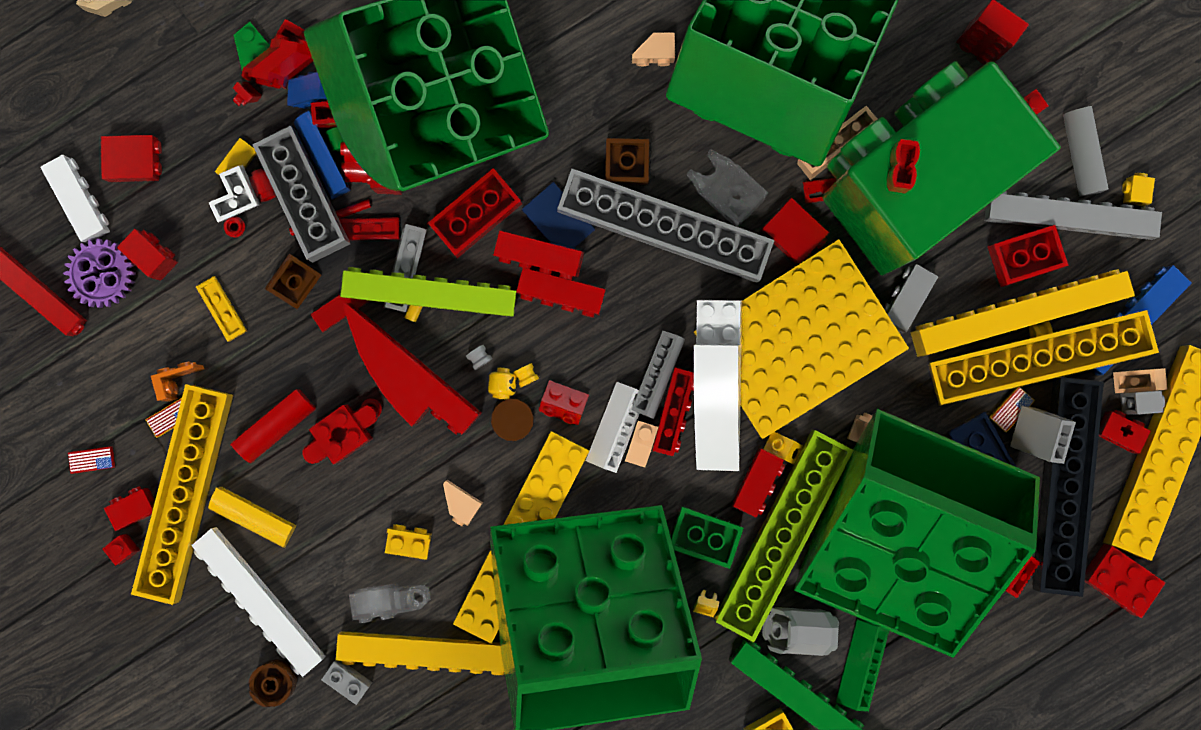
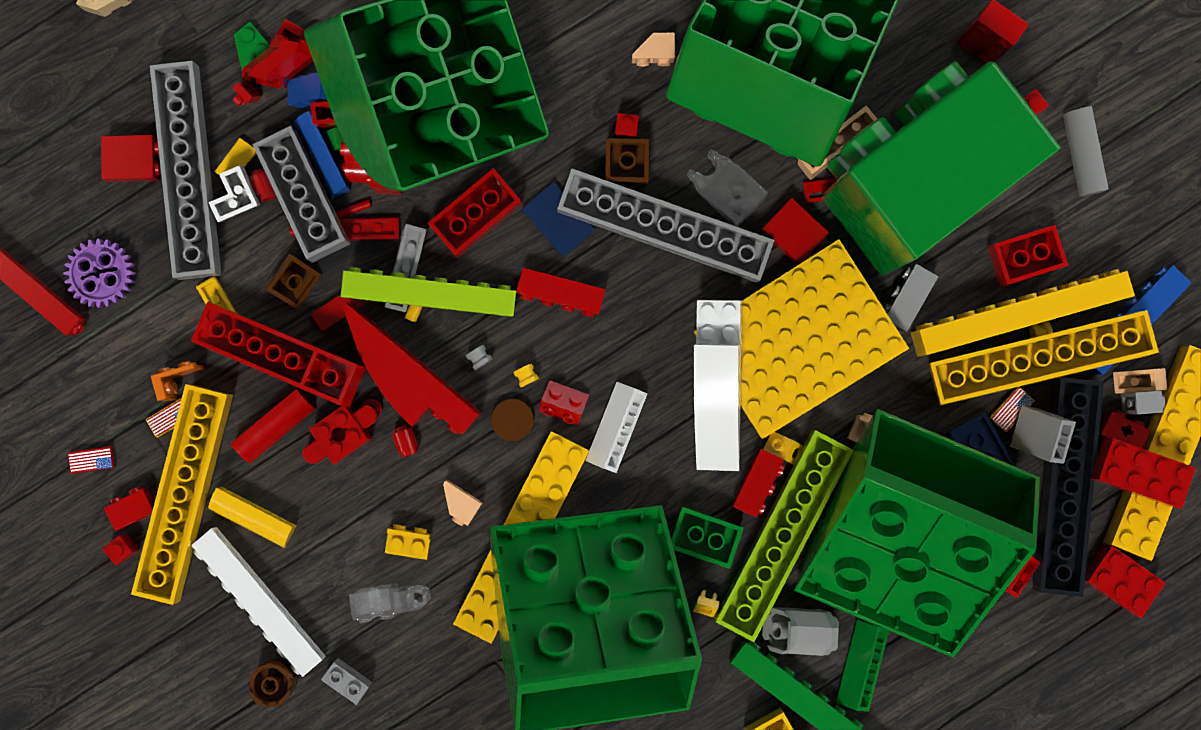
white brick [40,155,110,244] -> none
red brick [117,229,178,281] -> none
red plate [224,216,245,238] -> none
yellow brick [336,631,504,675] -> none
yellow head [488,368,517,399] -> none
red brick [493,231,585,280] -> none
light nougat slope [625,421,658,467] -> none
light grey brick [631,331,685,419] -> none
red brick [652,368,694,456] -> none
red brick [887,139,920,193] -> none
light grey brick [984,191,1162,240] -> none
yellow brick [1122,173,1155,206] -> none
none -> light grey brick [150,61,222,280]
none -> red slope [191,302,366,408]
none -> red brick [392,425,419,458]
none -> red brick [615,113,639,139]
none -> red brick [1090,438,1196,509]

